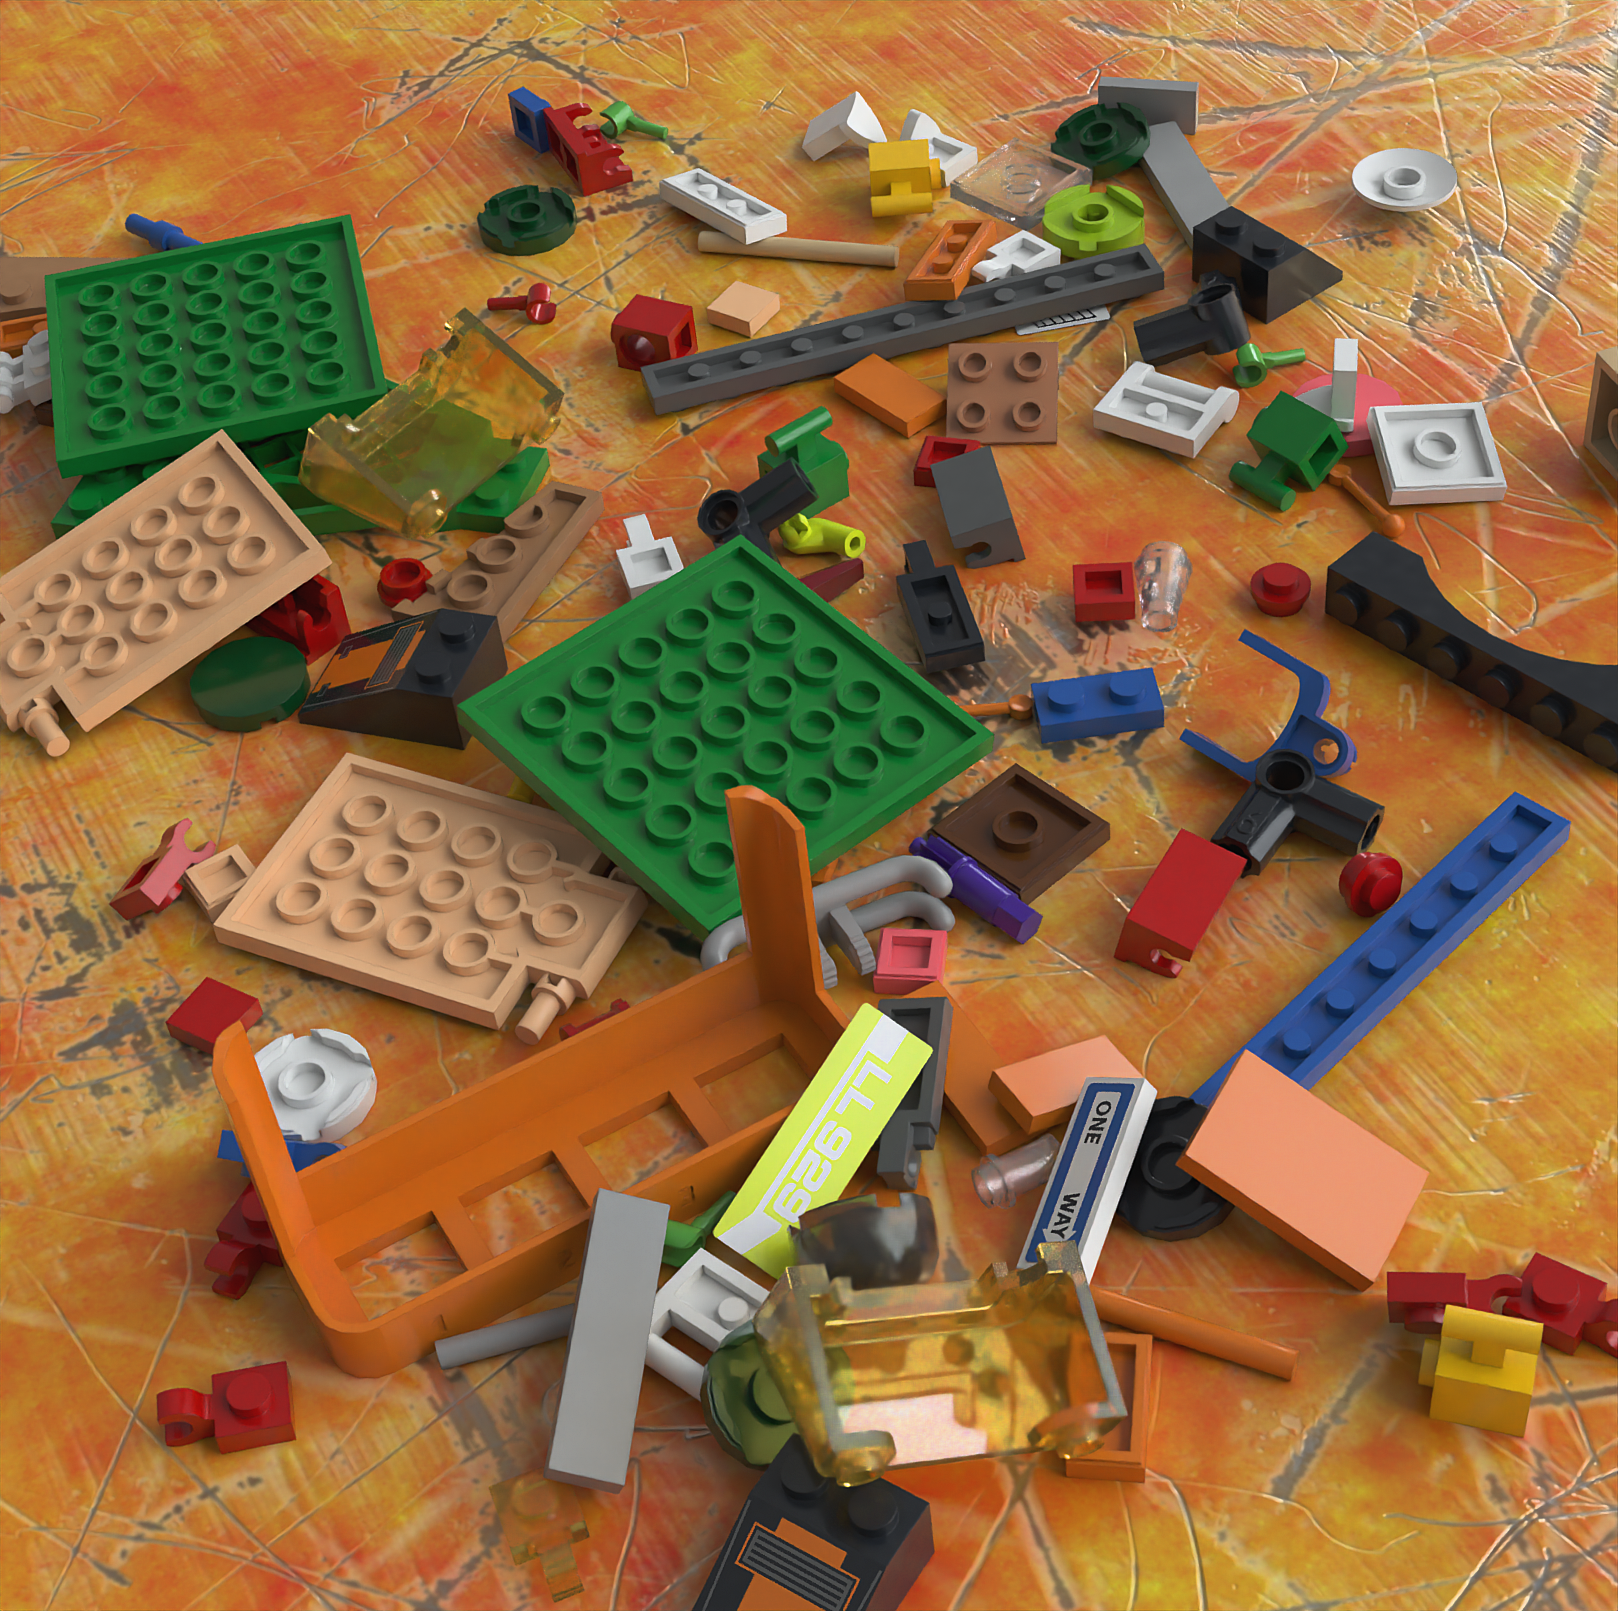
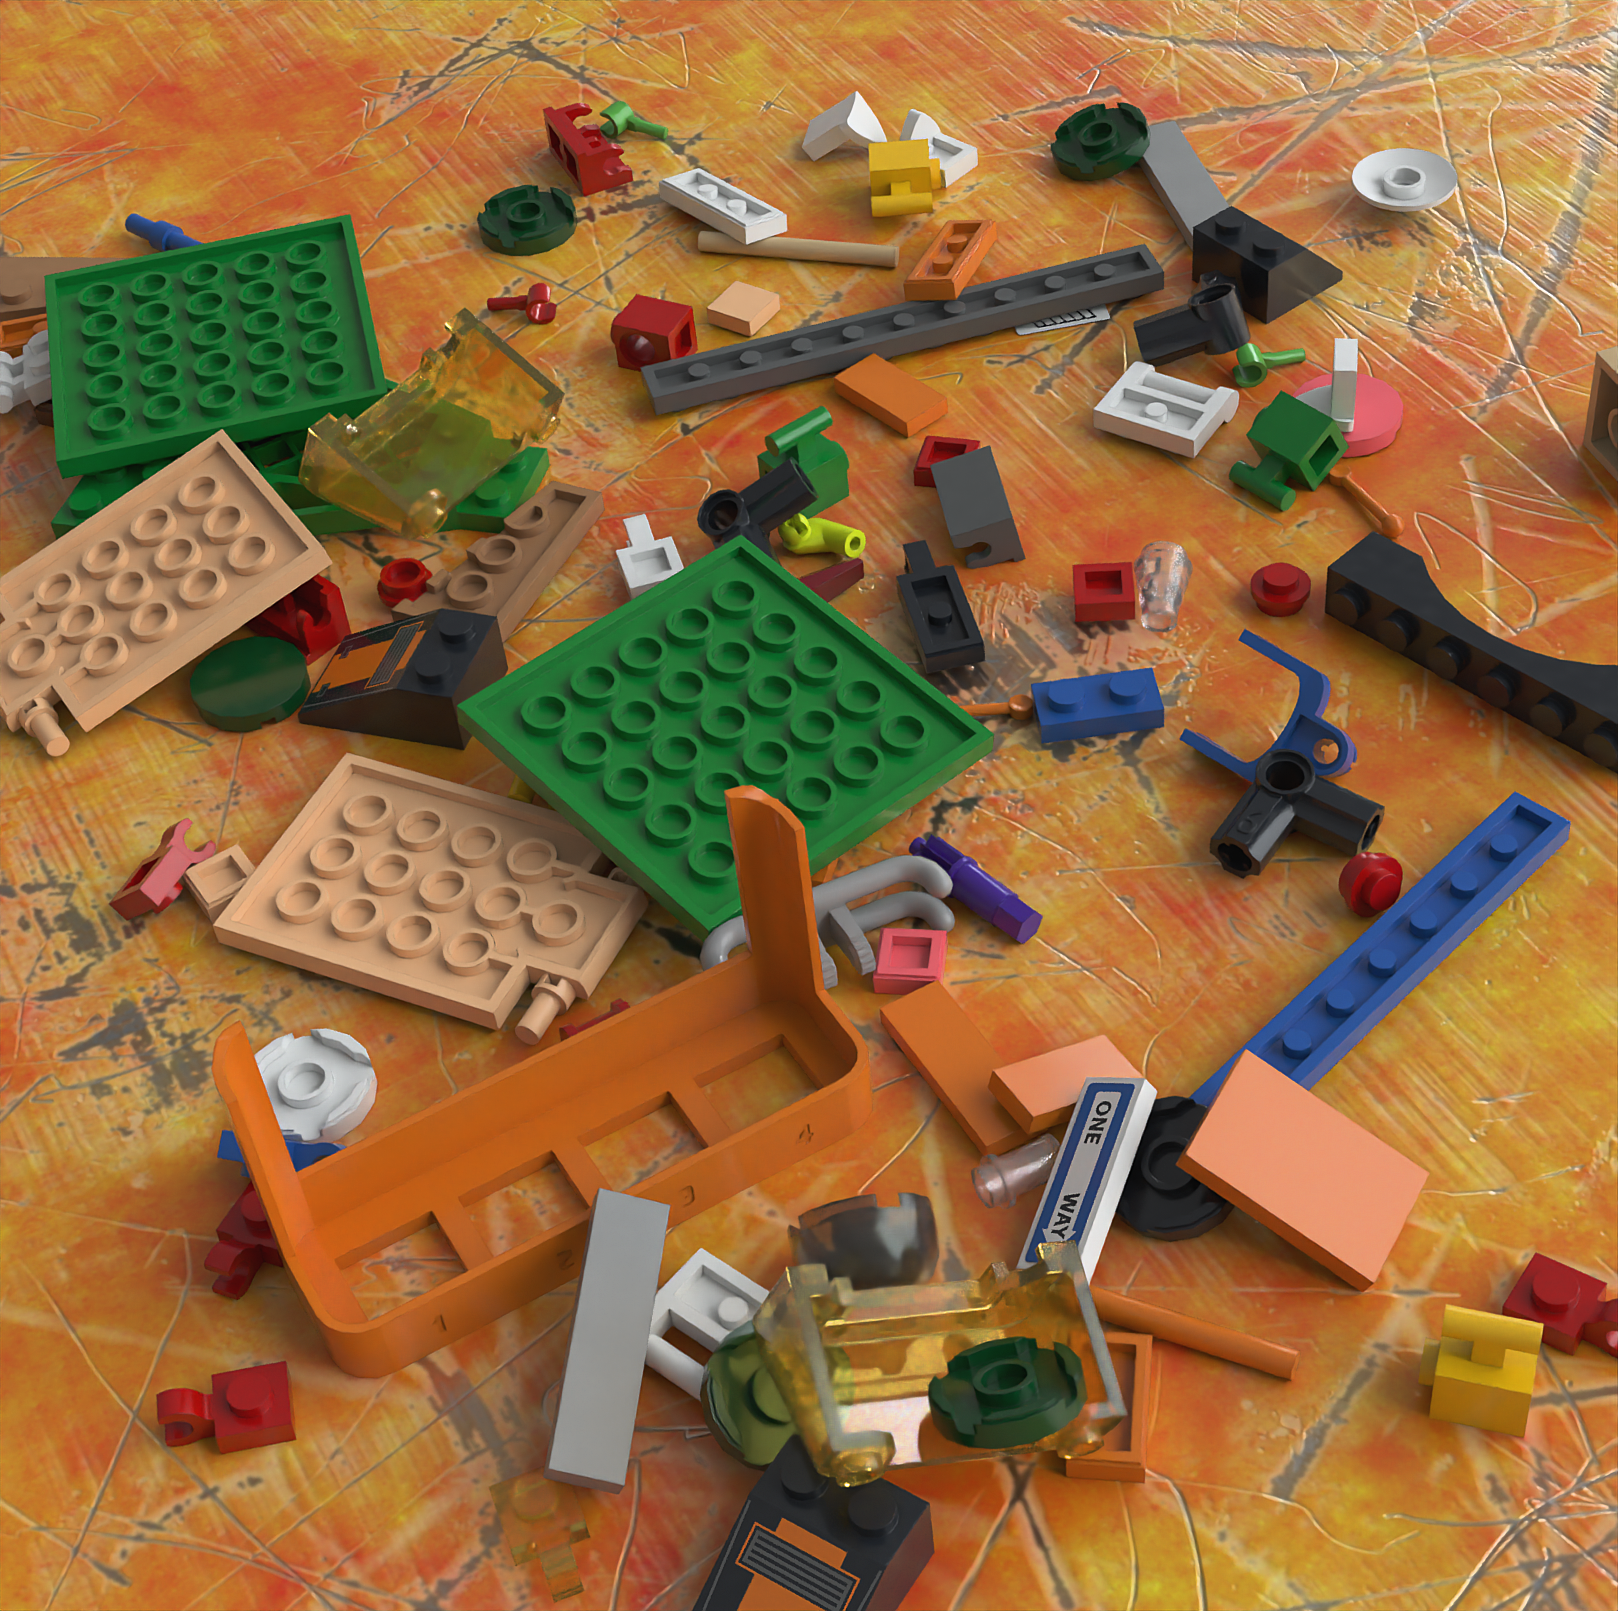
red tile [165,977,263,1055] -> none
light grey bar [435,1303,574,1370] -> none
blue plate [508,86,551,154] -> none
bright green hand [661,1190,737,1268] -> none
neon yellow sticker [713,1003,933,1282] -> none
dark grey hinge [871,997,953,1190] -> none
reddish brown tile [927,763,1110,905] -> none
nougat hinge [946,342,1059,445] -> none
clear plate [950,137,1092,232] -> none
white plate [971,230,1061,283] -> none
lime plate [1042,184,1145,261] -> none
light grey tile [1098,76,1199,135] -> none
red hinge [1114,828,1247,978] -> none
white plate [1366,402,1507,505] -> none
red plate [1387,1272,1523,1334] -> none
none -> dark green tile [928,1336,1088,1449]

